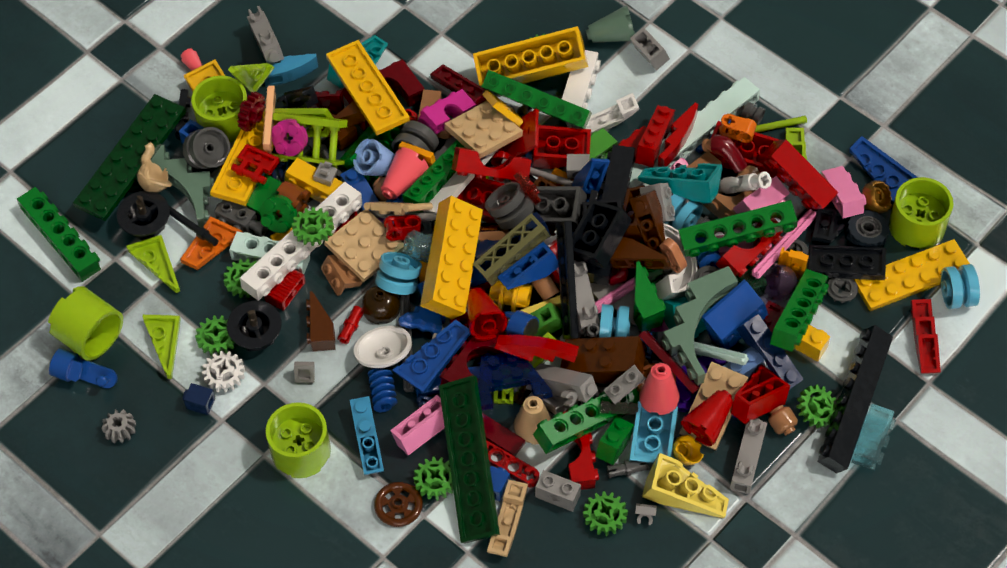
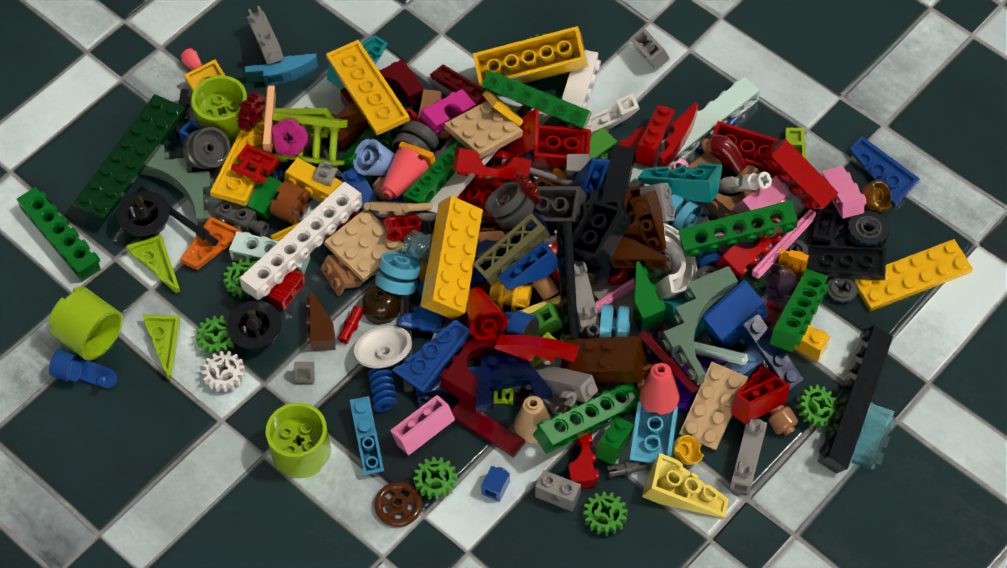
light grey gear [102,409,136,444] -> none
tan piece [137,142,172,193] -> none
dark blue brick [183,383,216,415] -> none
lime wing [228,63,275,93] -> none
green plate [260,195,298,233] -> none
black hinge [277,85,319,108] -> none
bright green gear [292,207,334,246] -> none
dark red wing [309,90,345,115] -> none
dark green plate [439,375,500,544] -> none
red beam [486,440,539,488] -> none
tan slope [487,479,528,557] -> none
sand green cone [586,5,635,43] -> none
clear smoke axle [599,401,638,415] -> none
light grey hinge [604,365,646,404] -> none
light grey tile [635,503,657,525] -> none
nougat beam [660,238,687,273] -> none
red cone [681,390,733,447] -> none
orange piece [719,114,757,143] -> none
dark grey wheel [741,102,766,125] -> none
lime bar [755,115,807,133] -> none
lime brick [889,177,954,250] -> none
red slope [910,299,941,374] -> none
medium azure wheel [941,264,980,309] -> none

